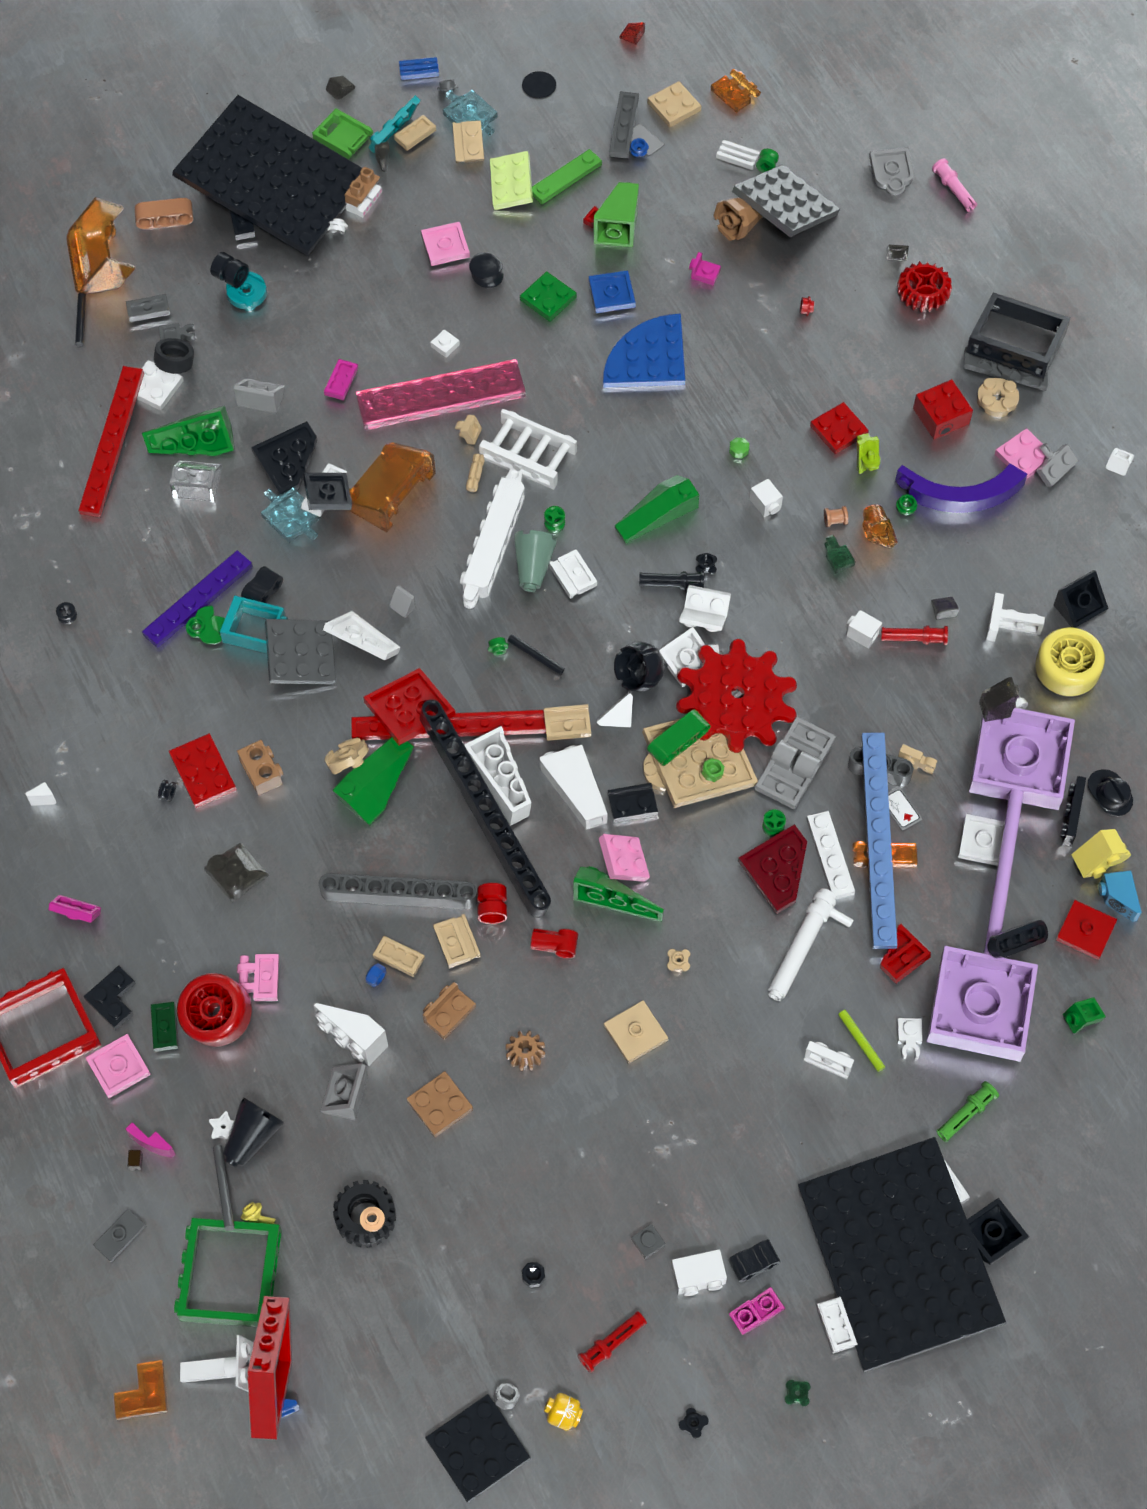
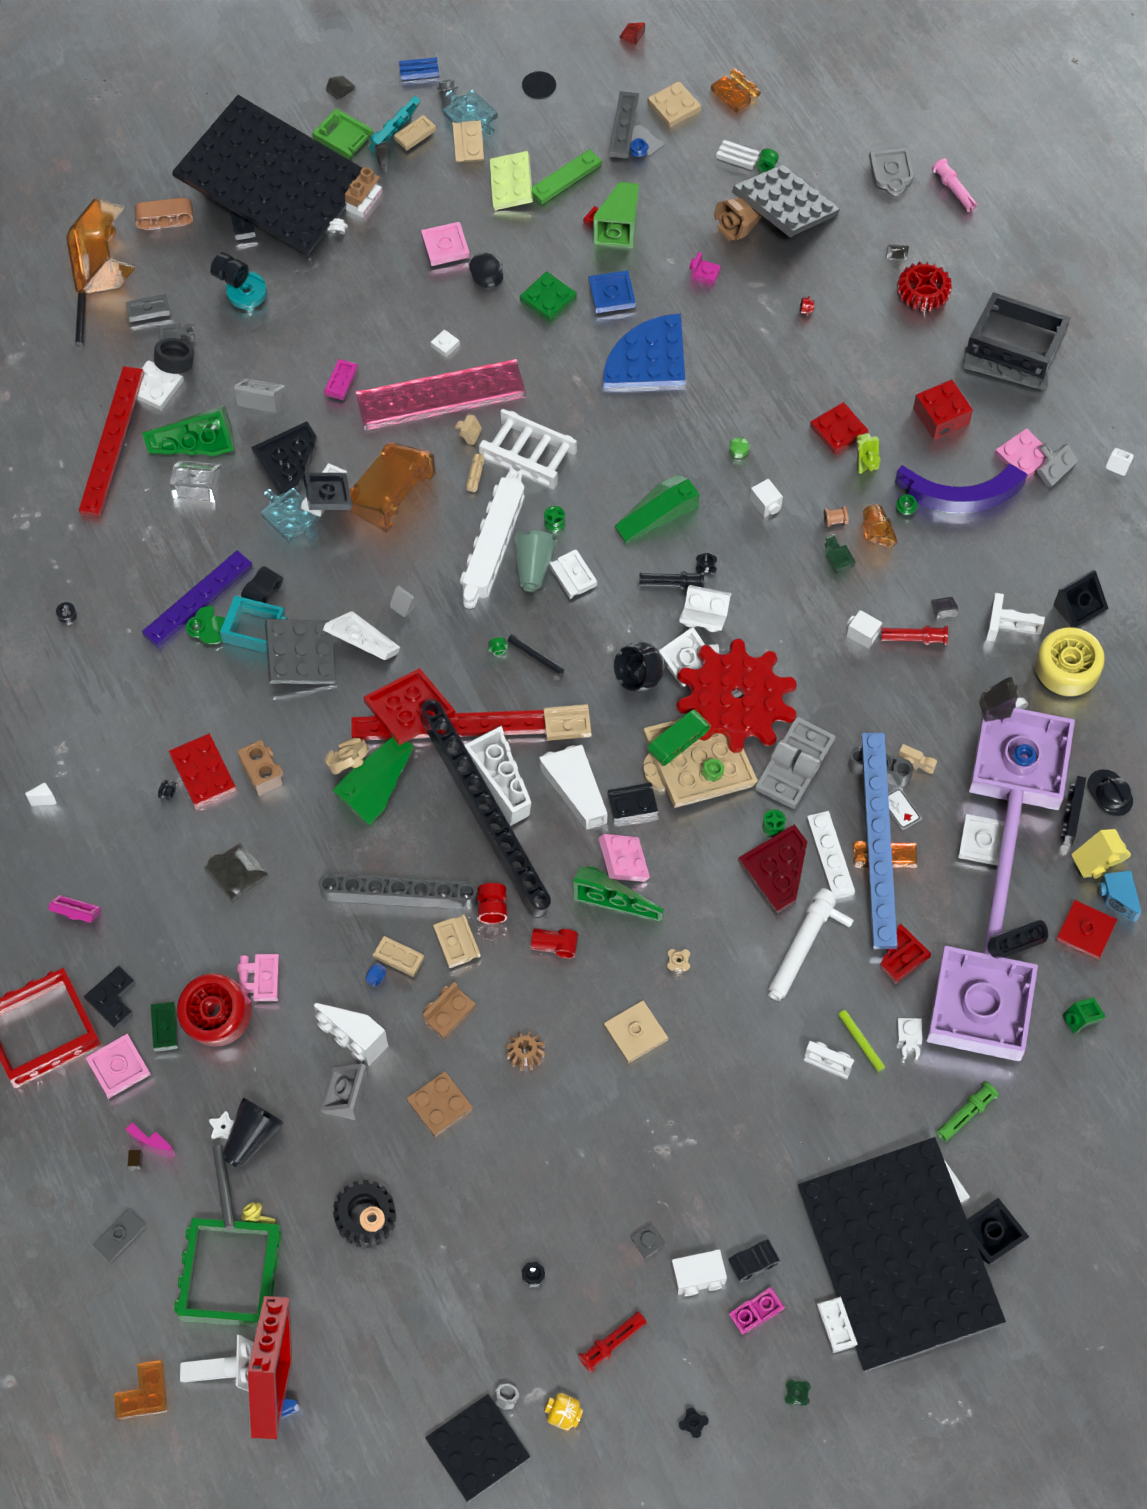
white slope [597,691,633,727] -> none
tan plate [977,378,1019,417] -> none
none -> blue plate [1013,744,1036,767]

